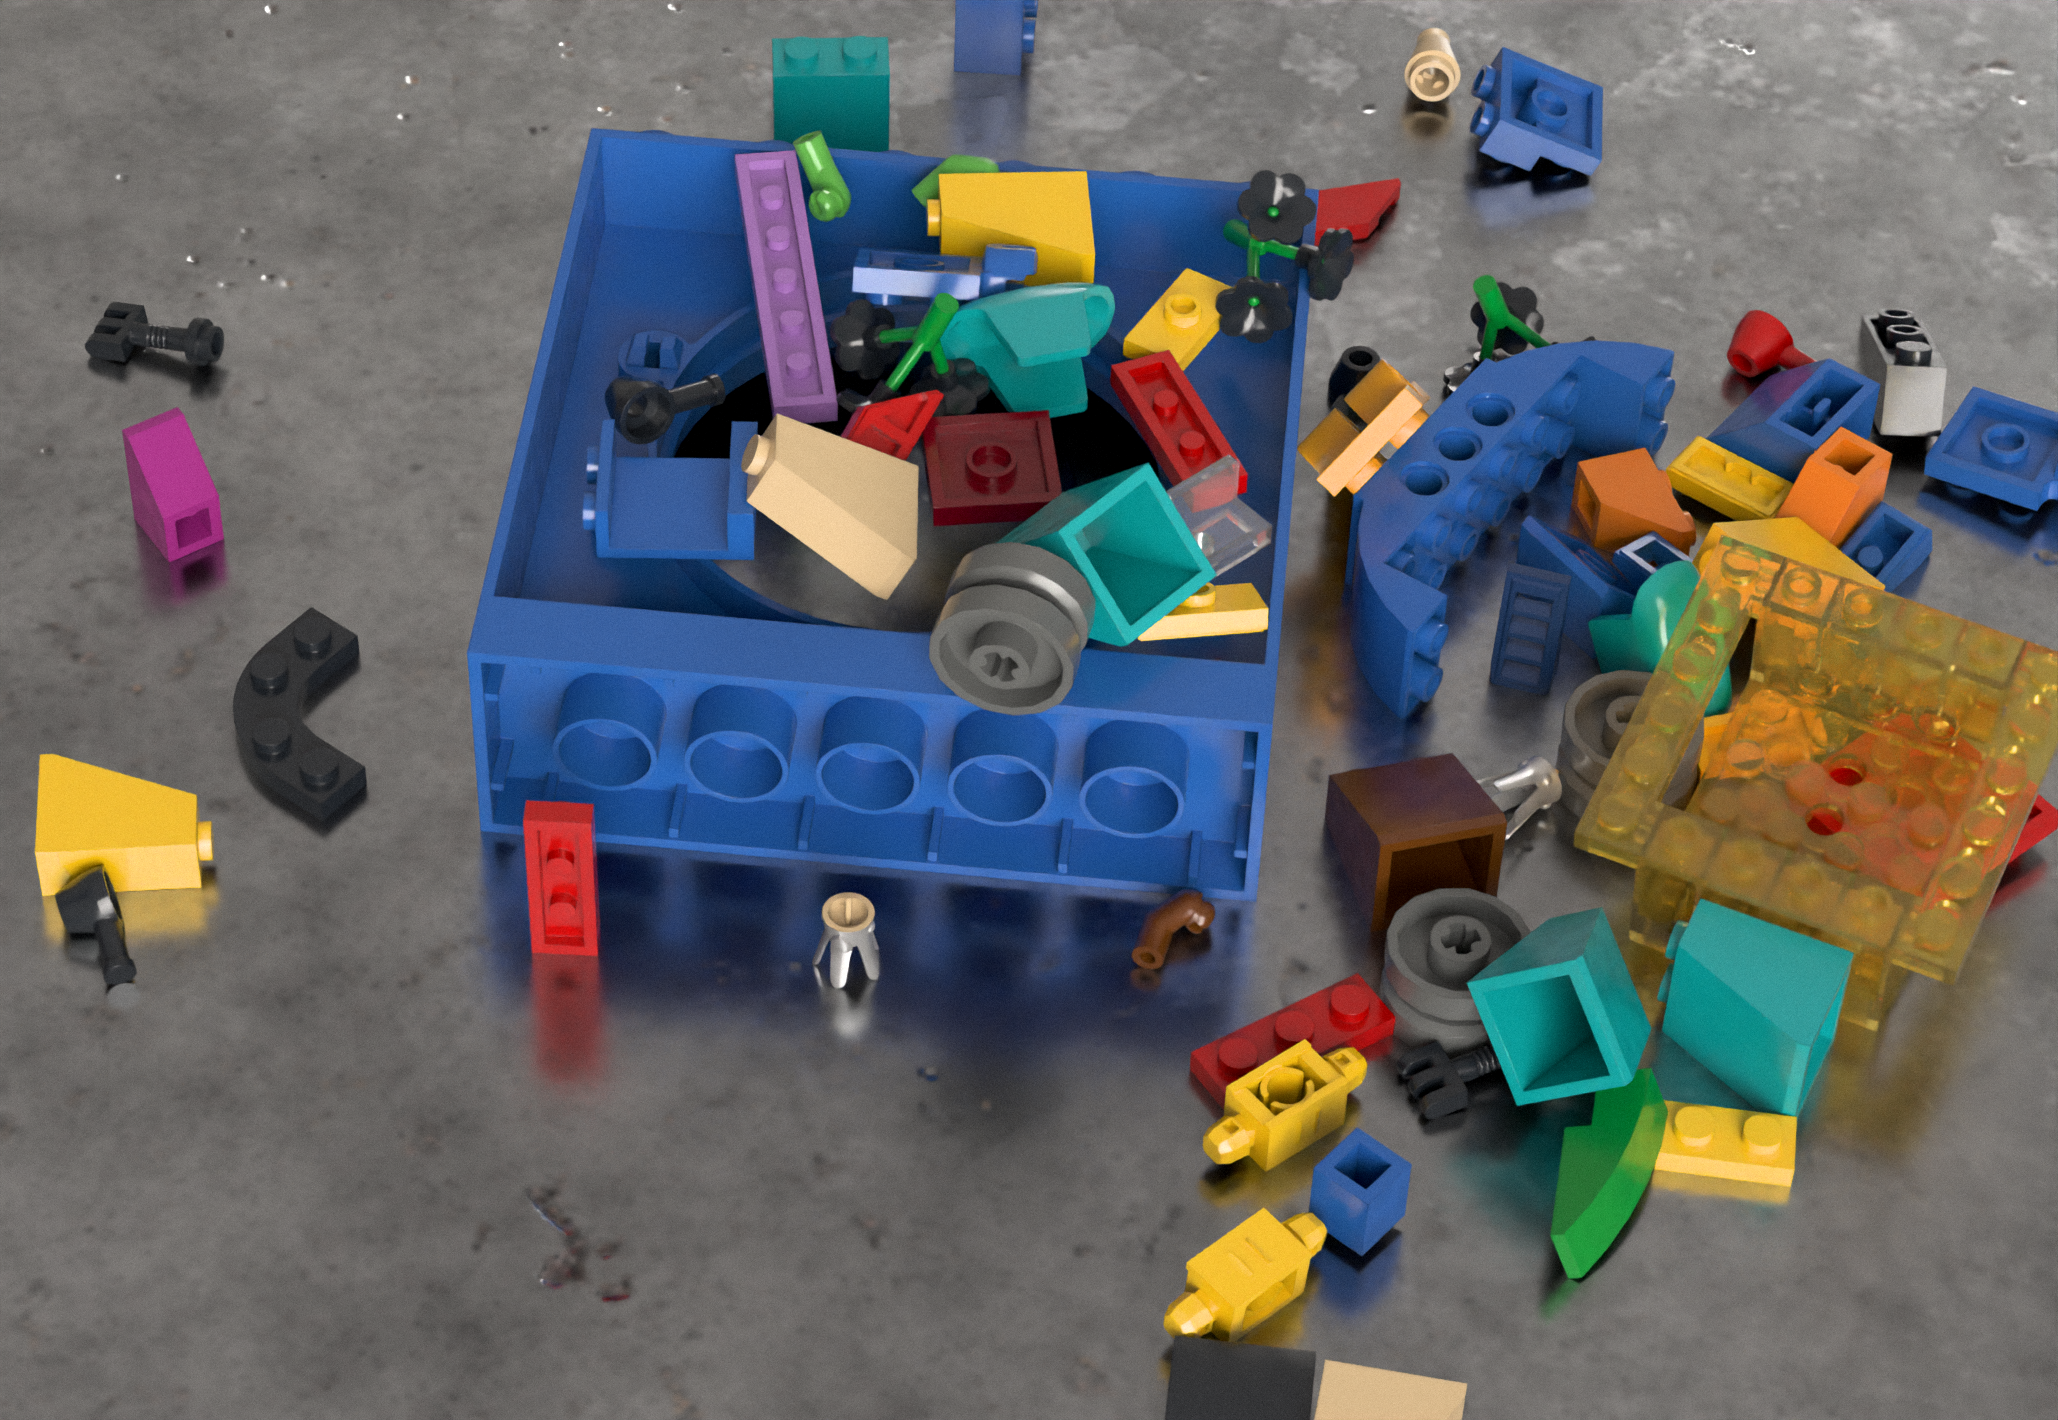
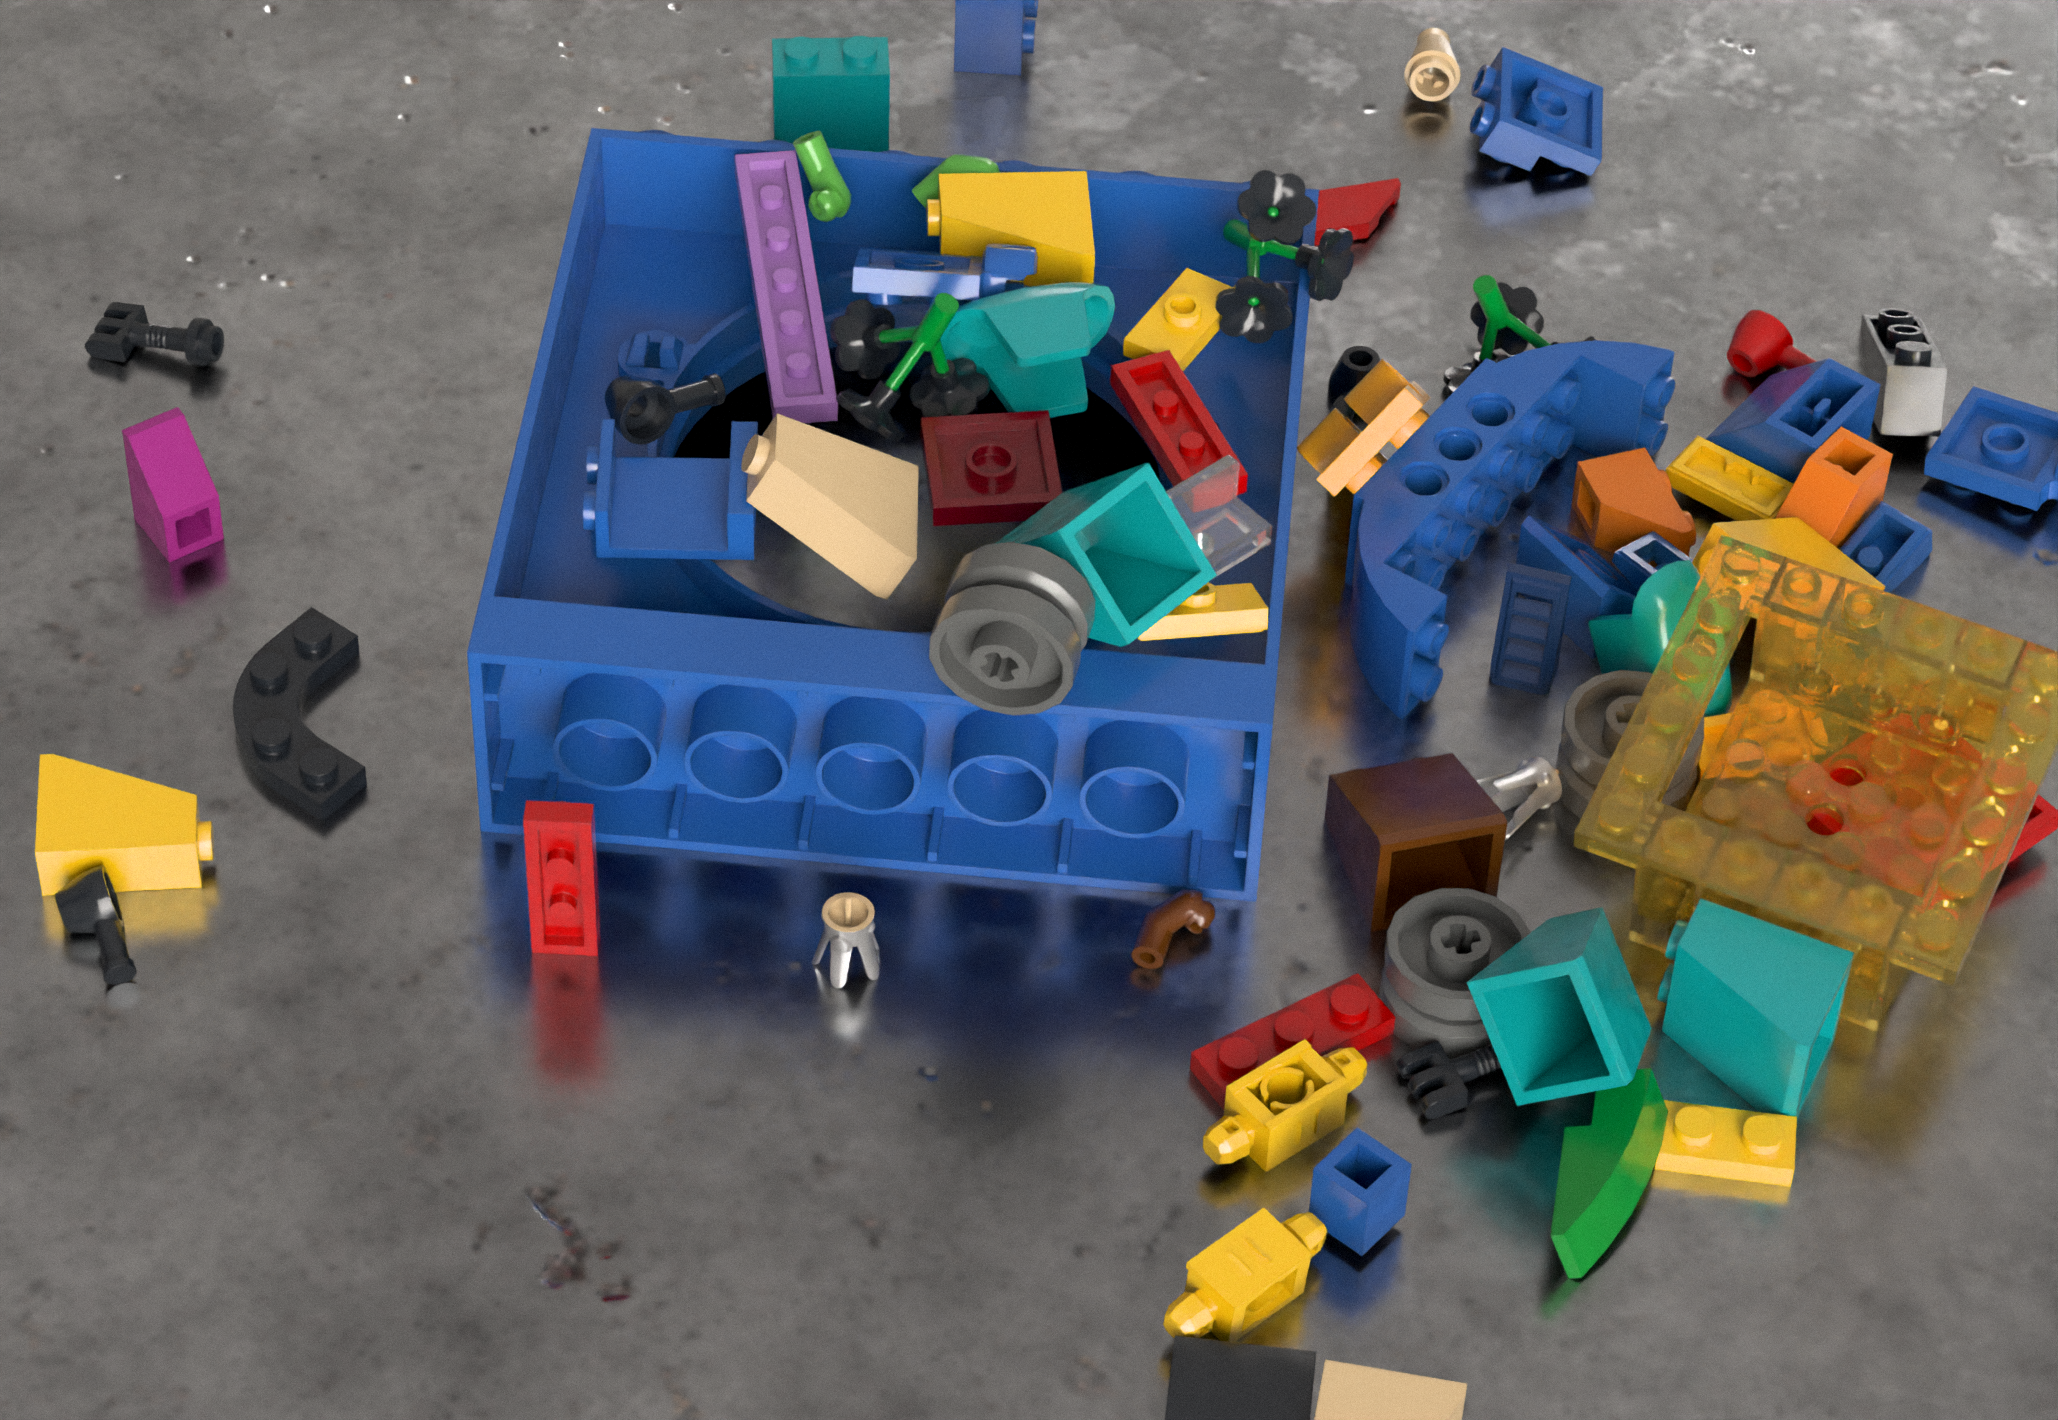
red tile [840,390,944,461] -> none

